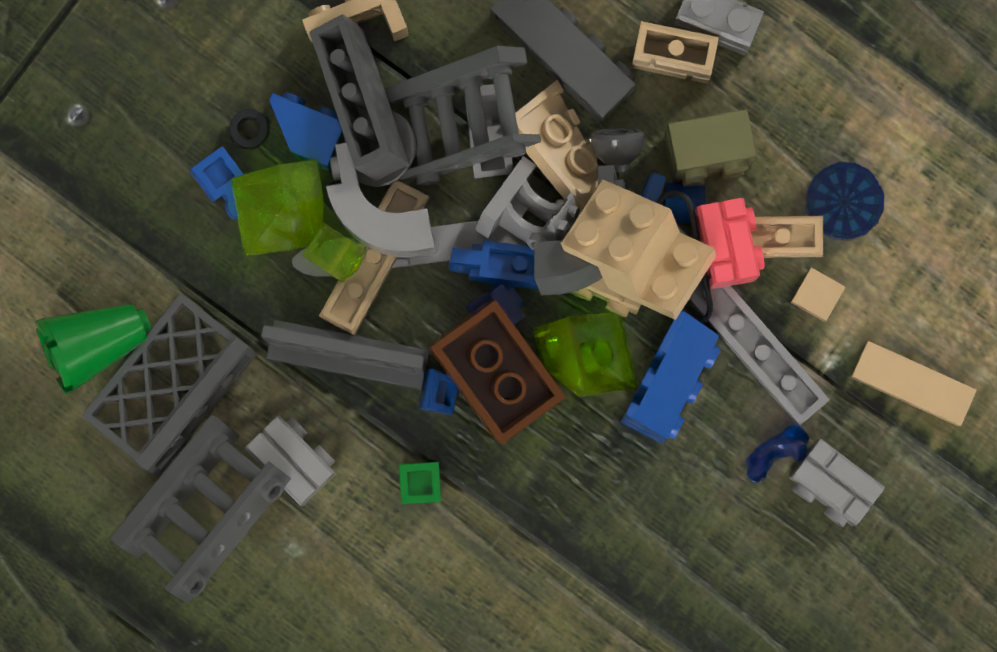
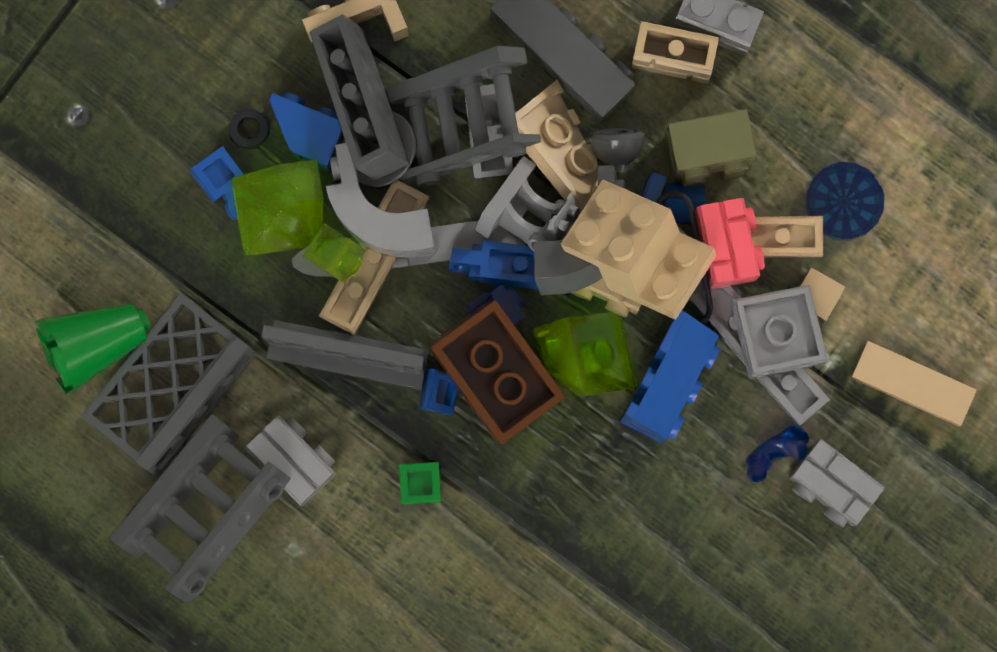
none -> light grey tile [731,285,828,379]

